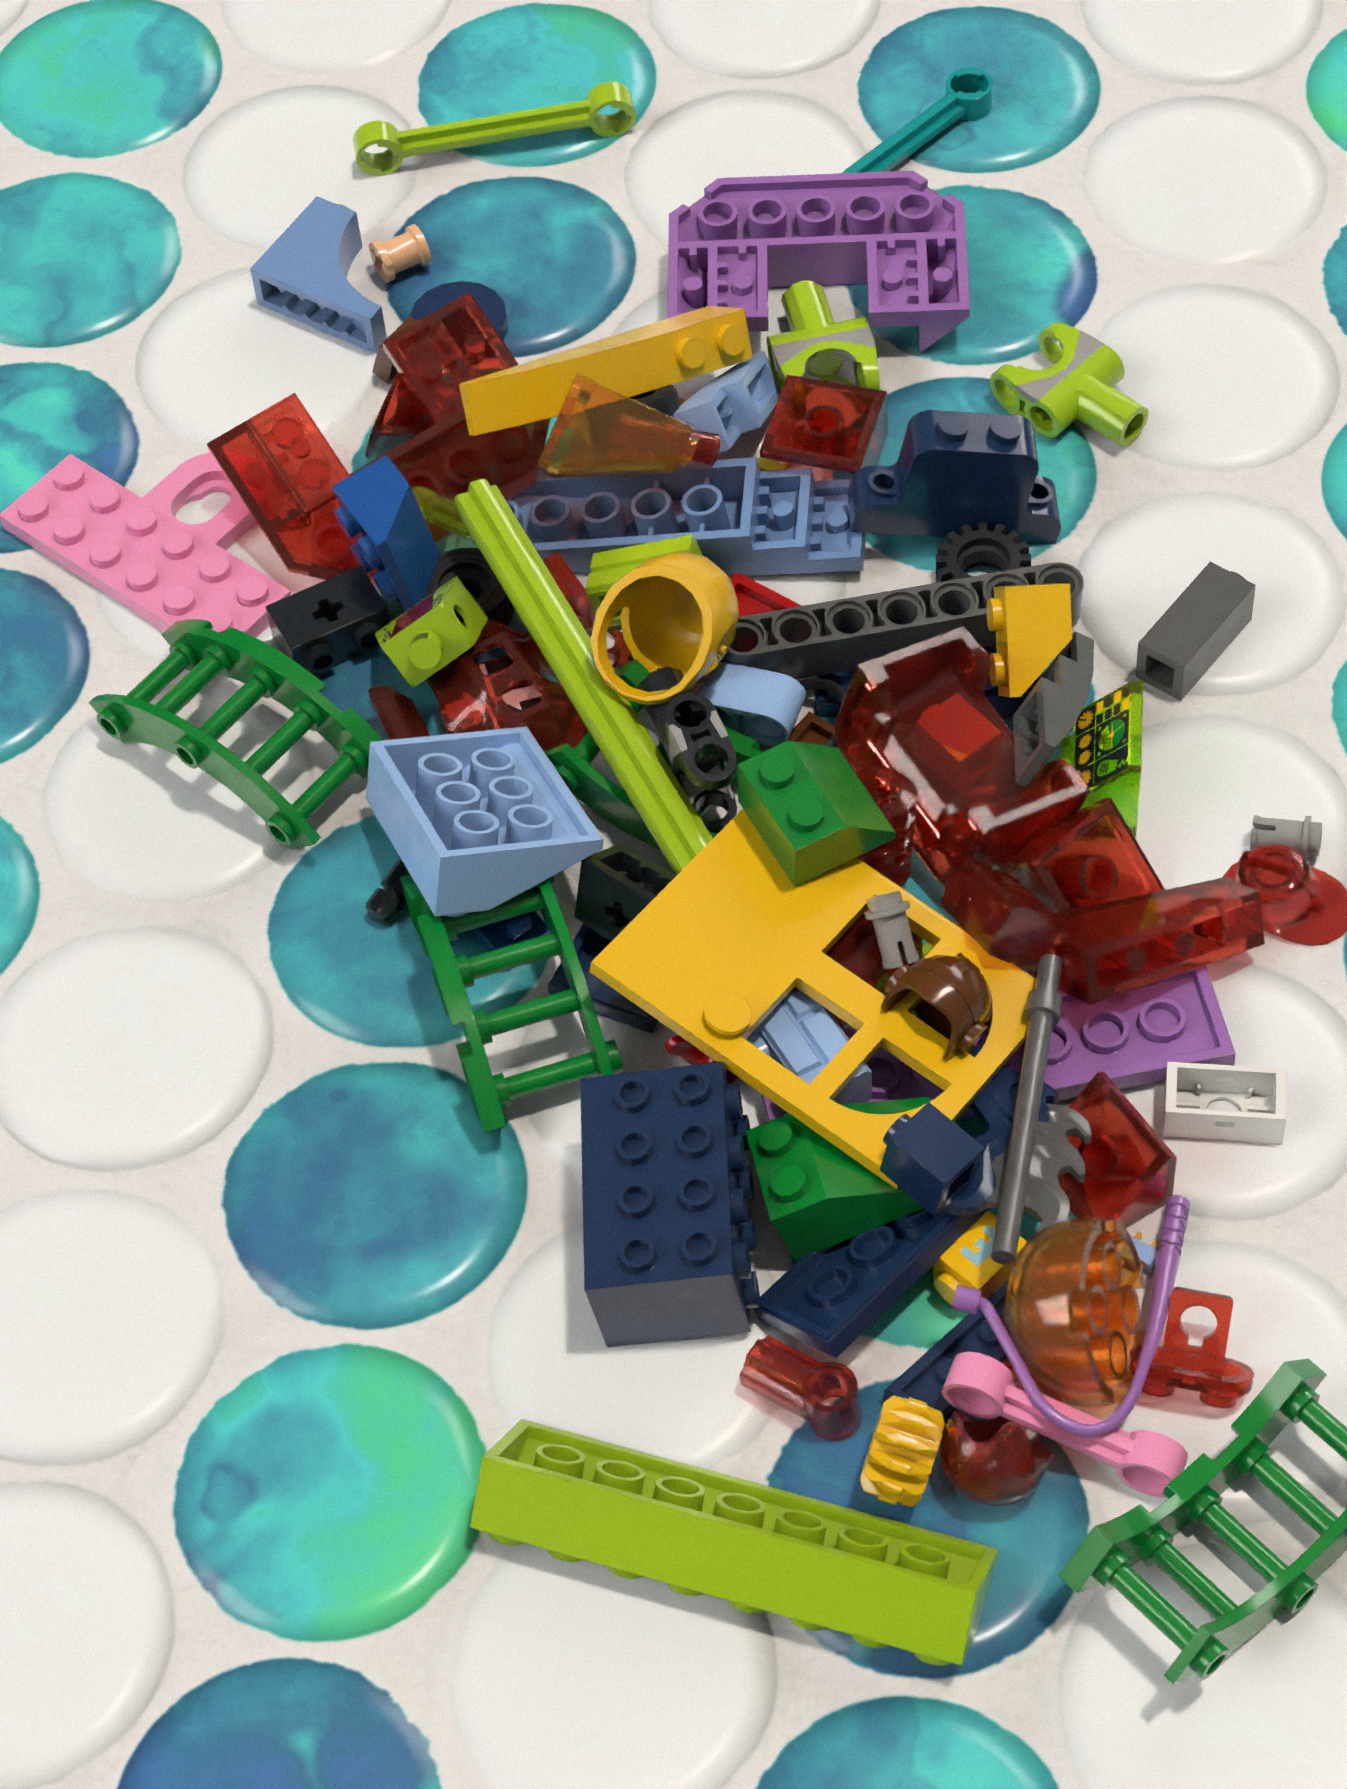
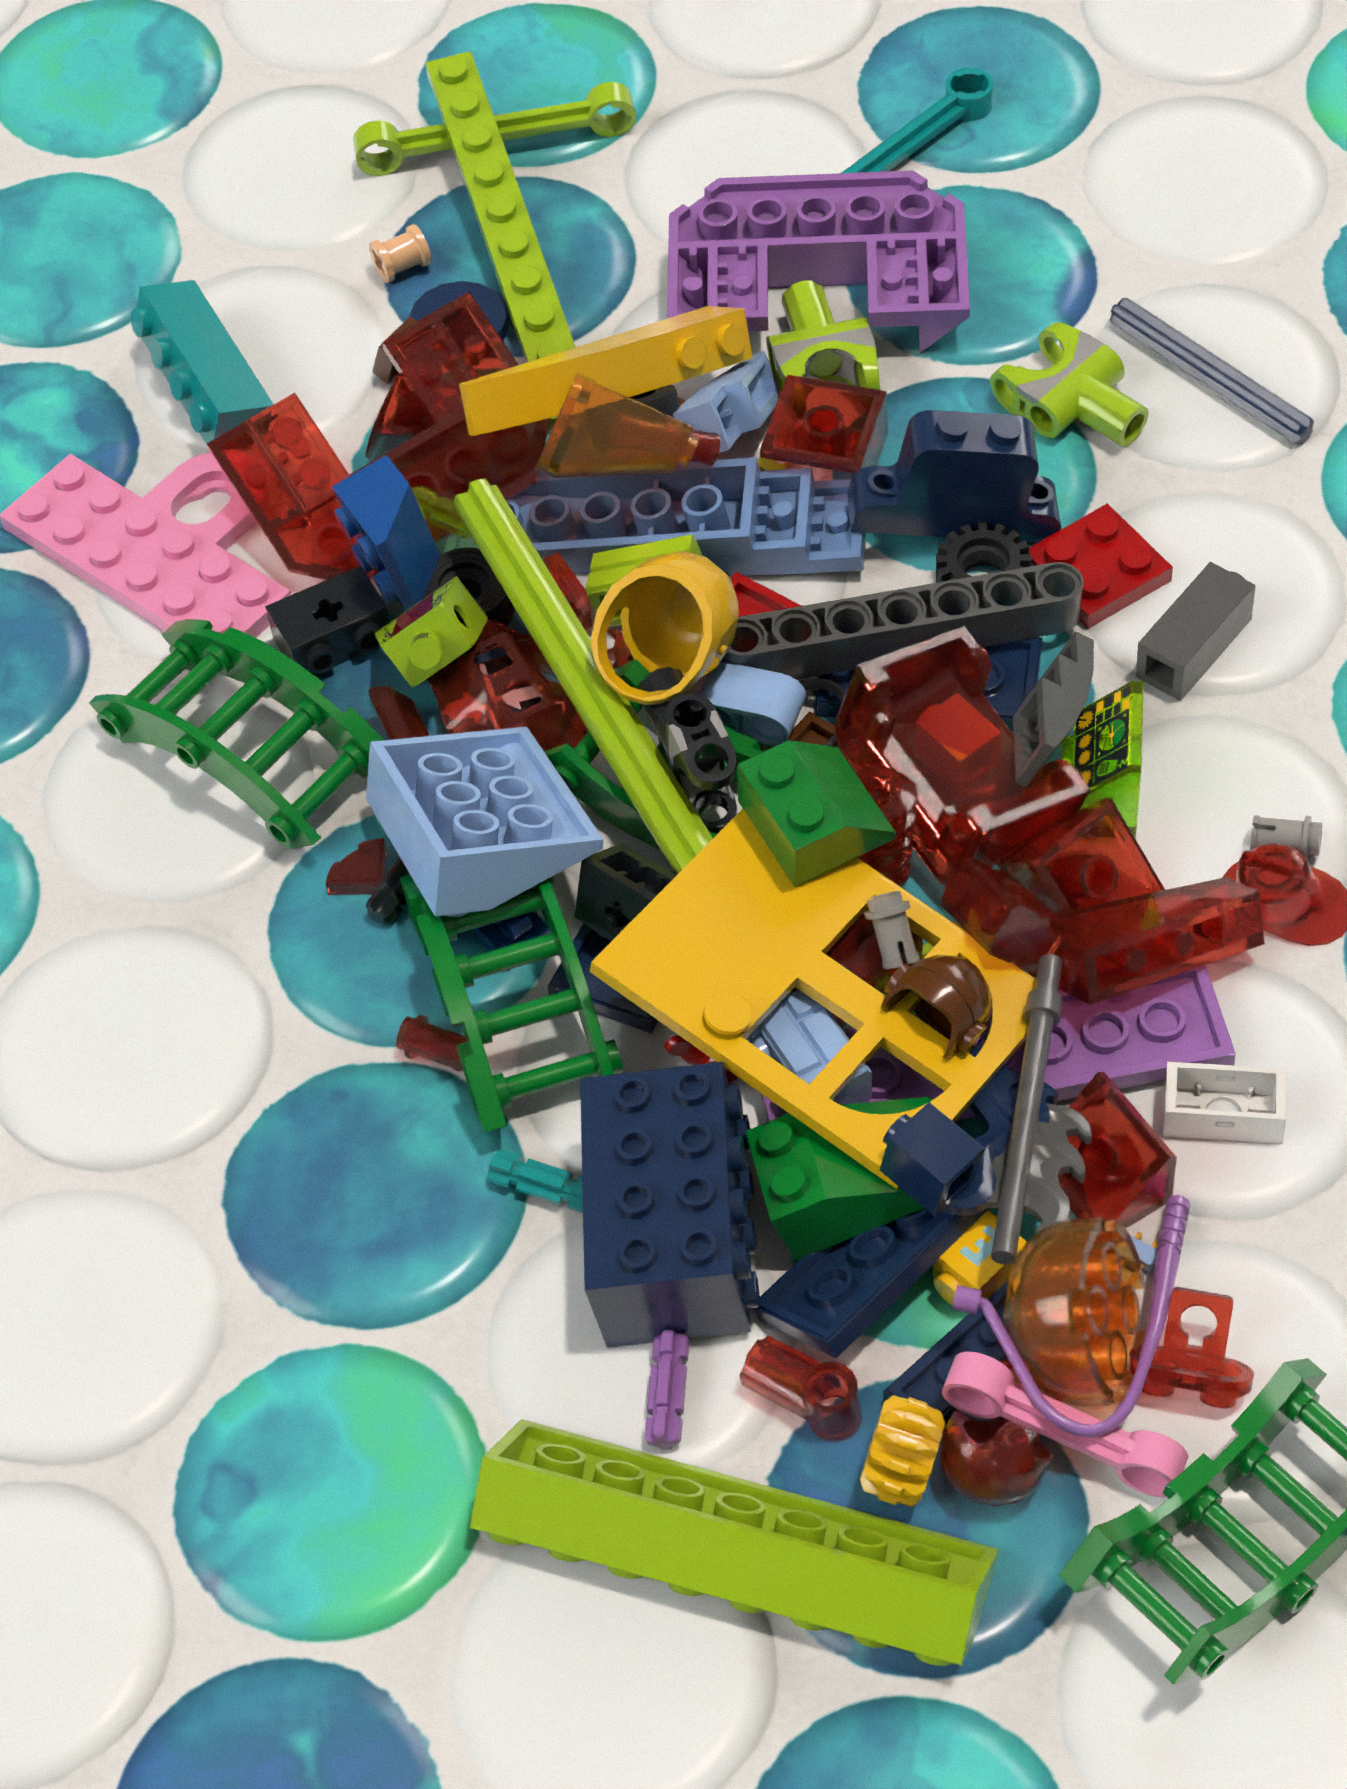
medium blue arch [250,196,387,354] -> none
yellow slope [986,583,1072,697] -> none
none -> teal brick [131,280,274,452]
none -> clear red tile [325,838,387,895]
none -> clear red pin [396,1015,466,1072]
none -> lime plate [425,51,589,432]
none -> teal axle [487,1150,583,1213]
none -> medium lavender axle [645,1330,690,1450]
none -> red plate [1029,503,1173,629]
none -> axle [1110,298,1314,444]

